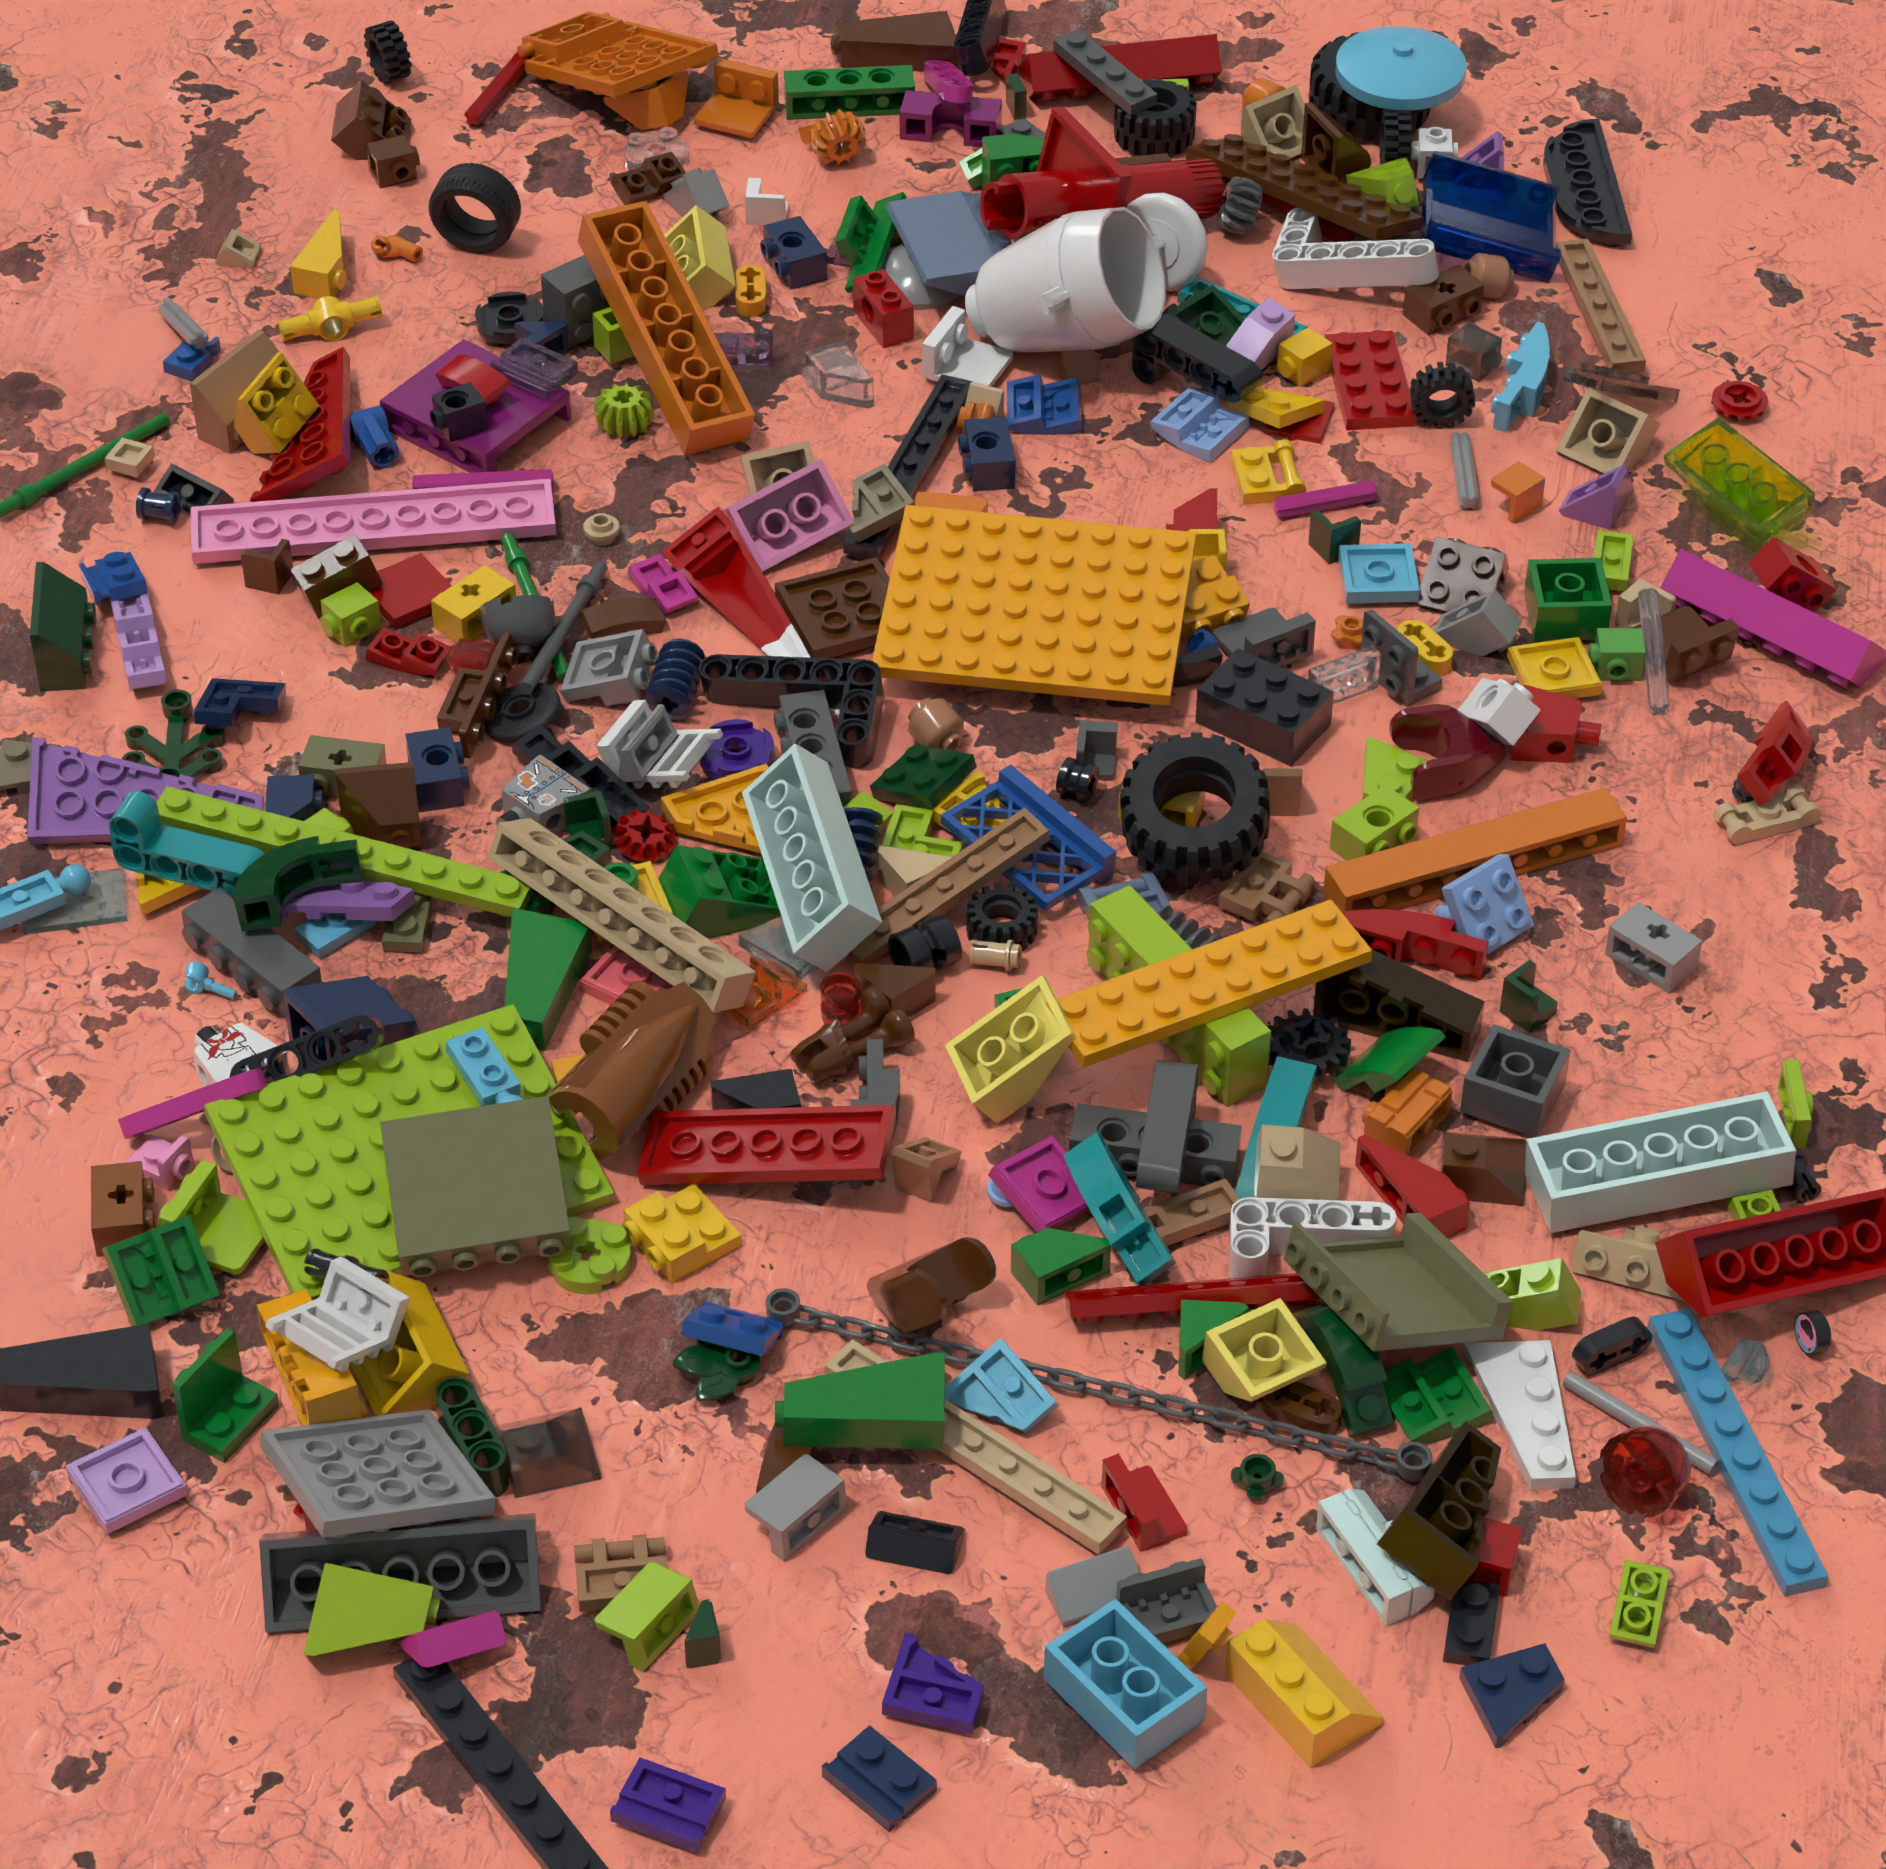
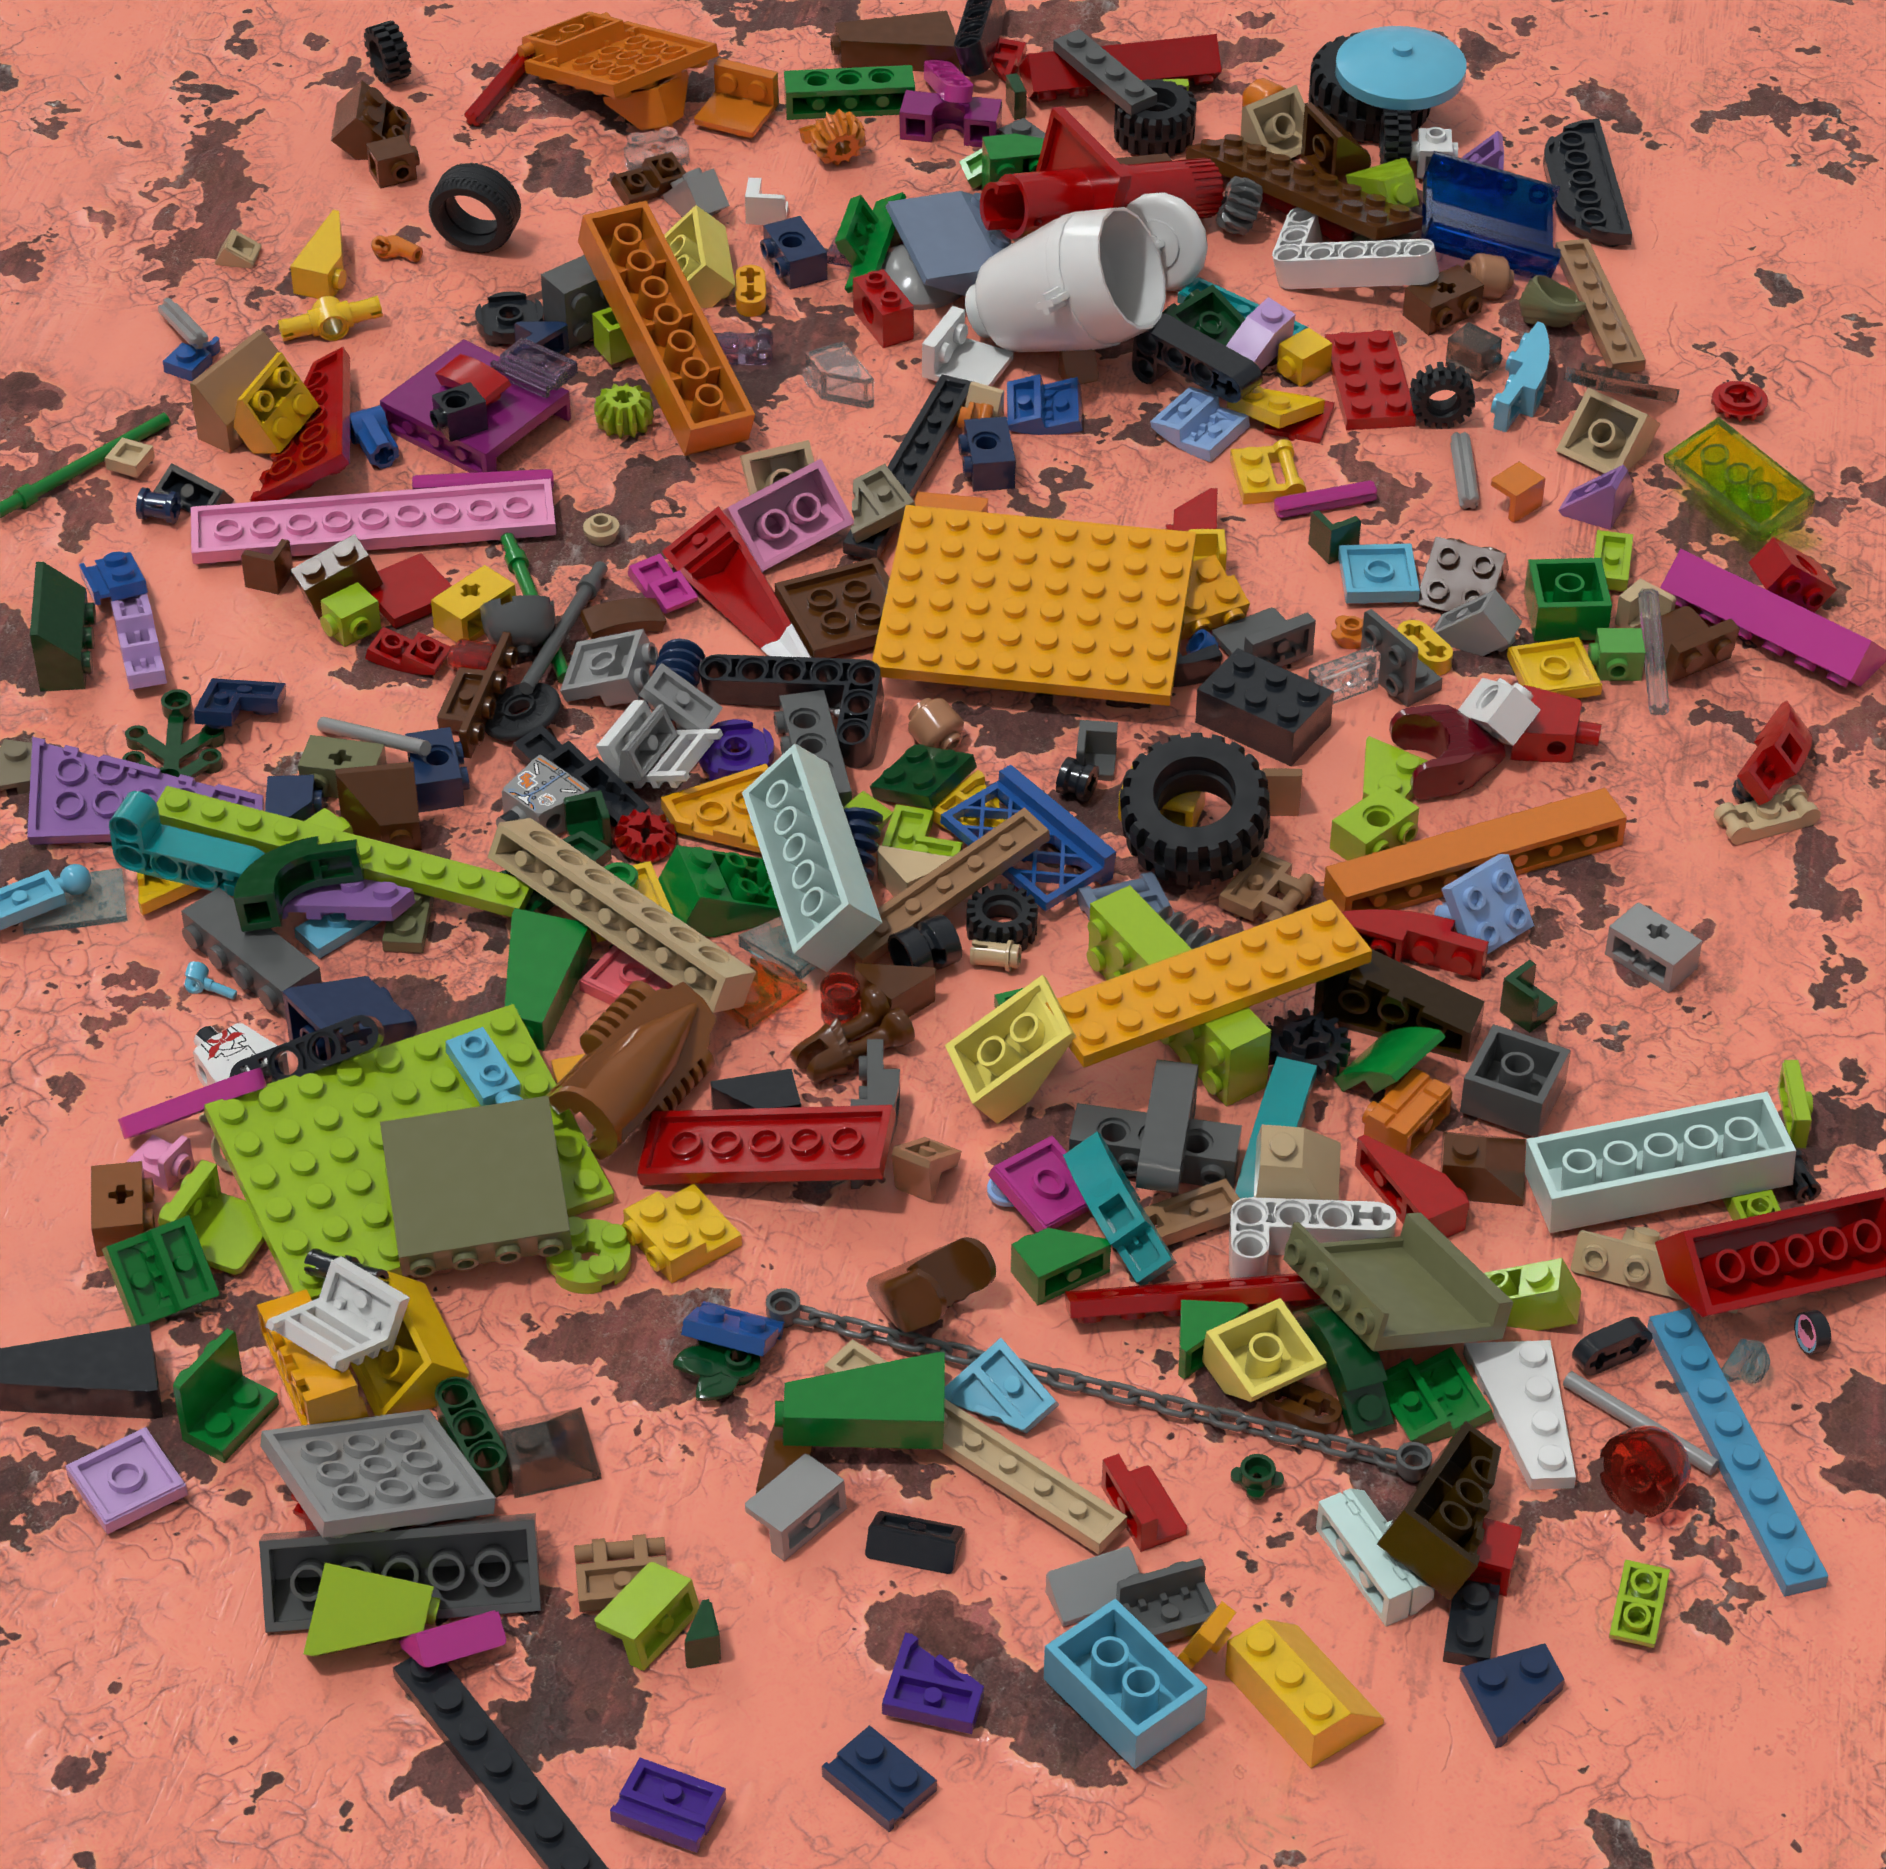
none -> light grey bar [317,717,431,756]
none -> light grey tile [638,663,723,730]
none -> olive hair [1519,275,1586,328]

